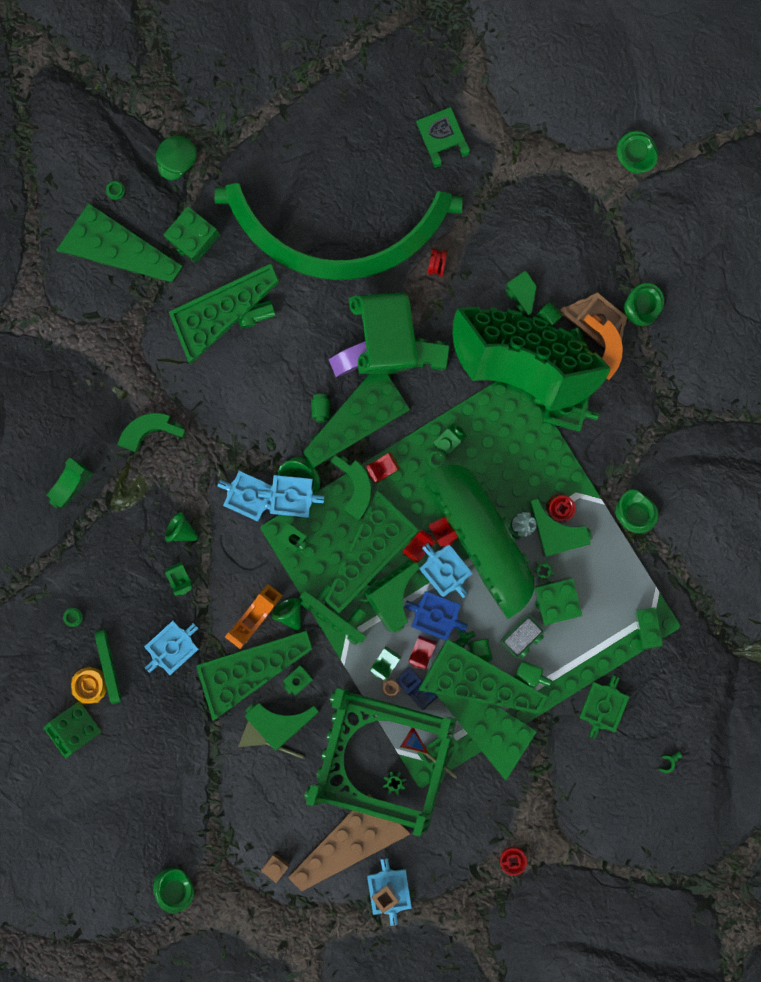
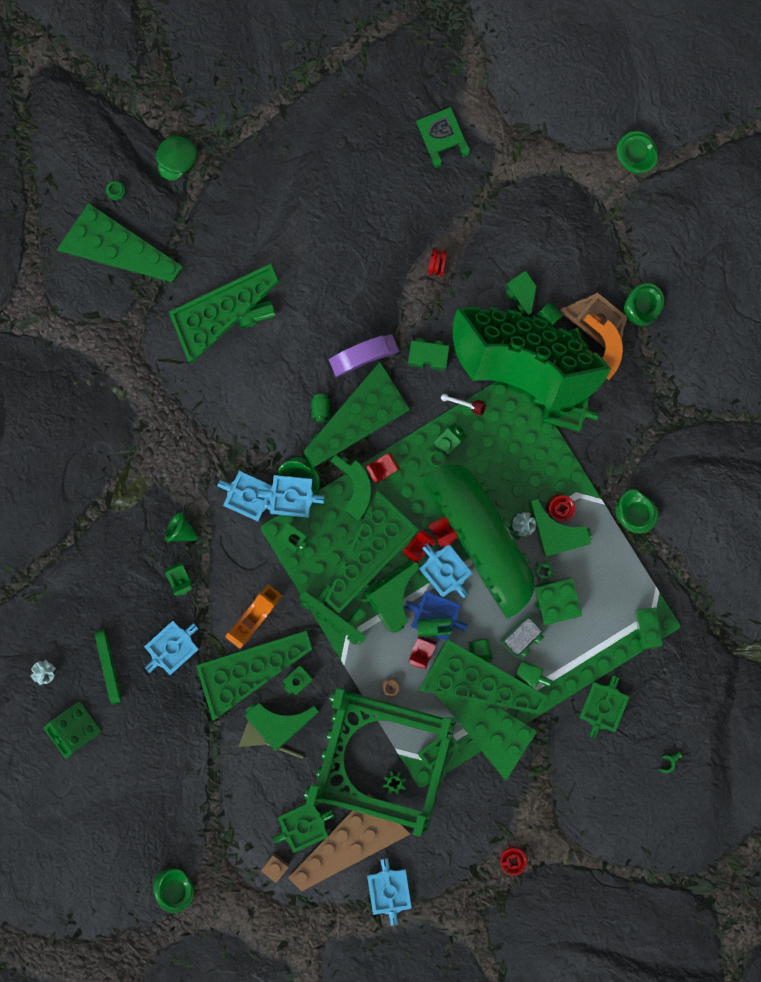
green arch [46,457,94,509] -> none
green plate [63,608,83,627] -> none
light orange hat [71,667,107,704] -> none
green arch [117,413,187,453] -> none
green brick [163,206,220,264] -> none
green panel [215,183,462,280] -> none
green hat [271,598,301,631] -> none
green windscreen [349,293,417,374] -> none
green bracket [370,646,402,681] -> none
brick [371,882,401,913] -> none
dark blue slope [396,667,437,710] -> none
piece [400,727,457,778] -> none
green piece [450,630,475,648] -> none
none -> light aqua gear [31,660,55,685]
none -> green plate [272,804,335,853]
none -> green hinge [417,617,453,637]
none -> hinge [441,394,486,416]

